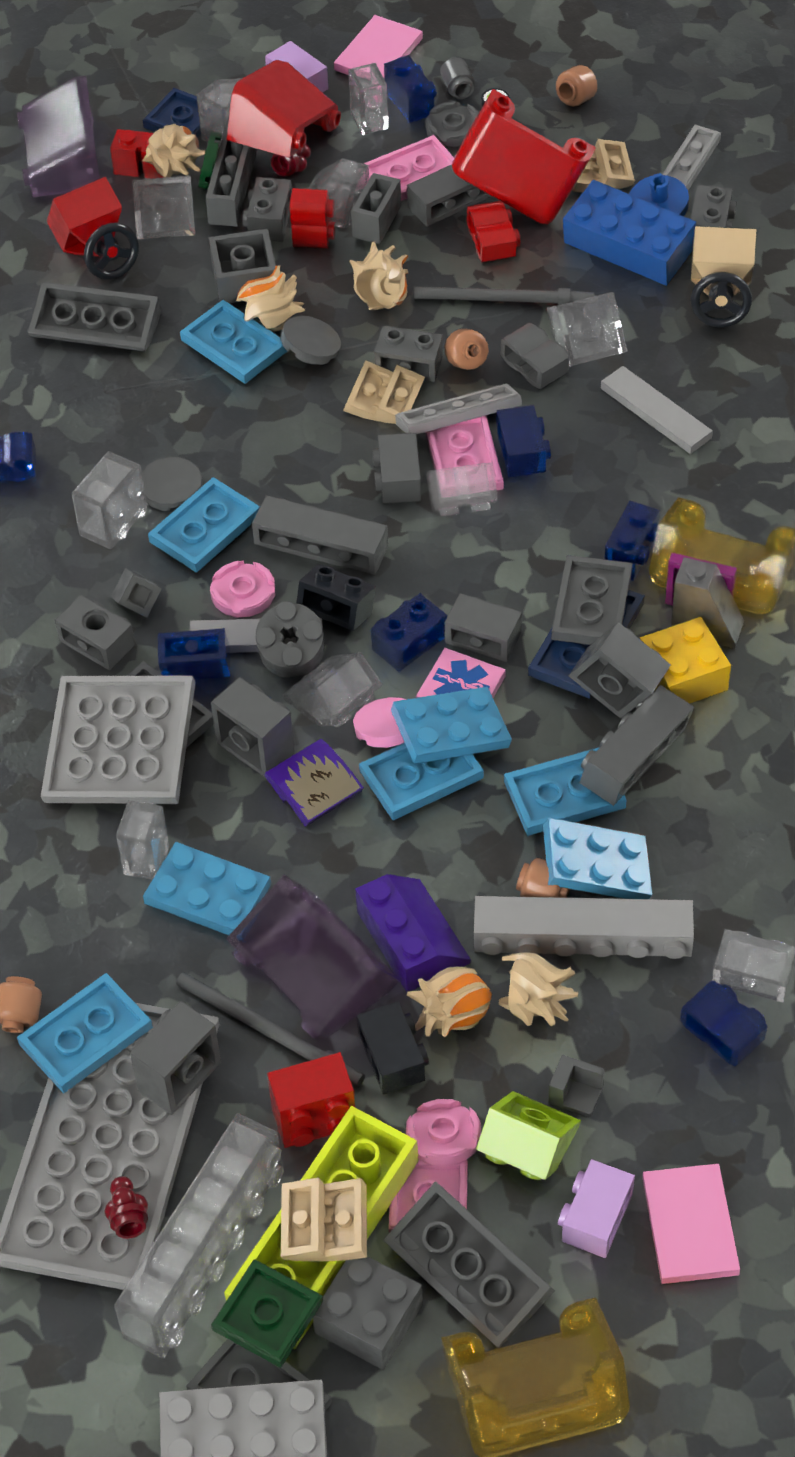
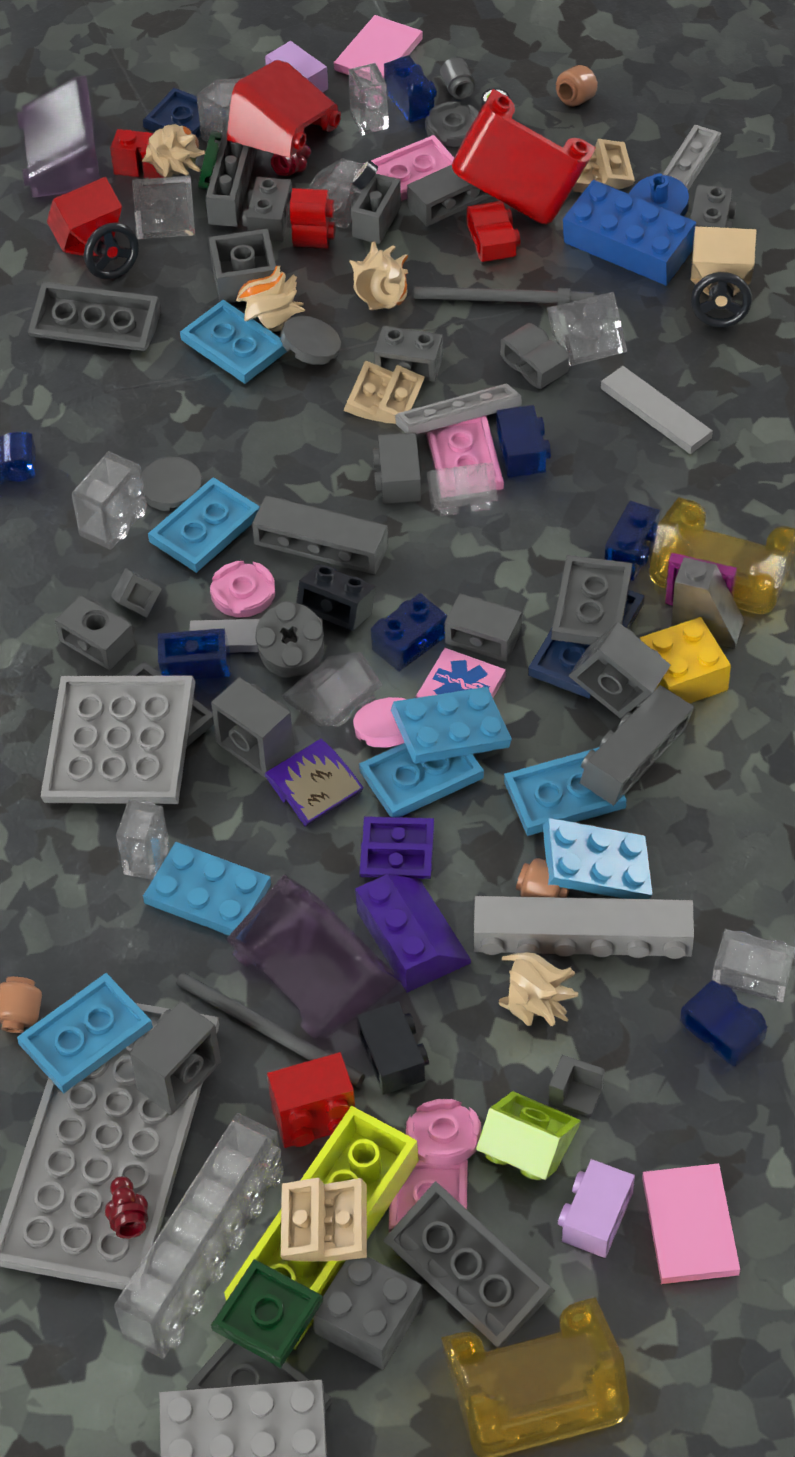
tan hair [407,967,492,1037] -> none
nougat head [444,329,489,370] -> none
none -> black tile [351,160,378,190]
none -> dark purple slope [360,816,434,879]

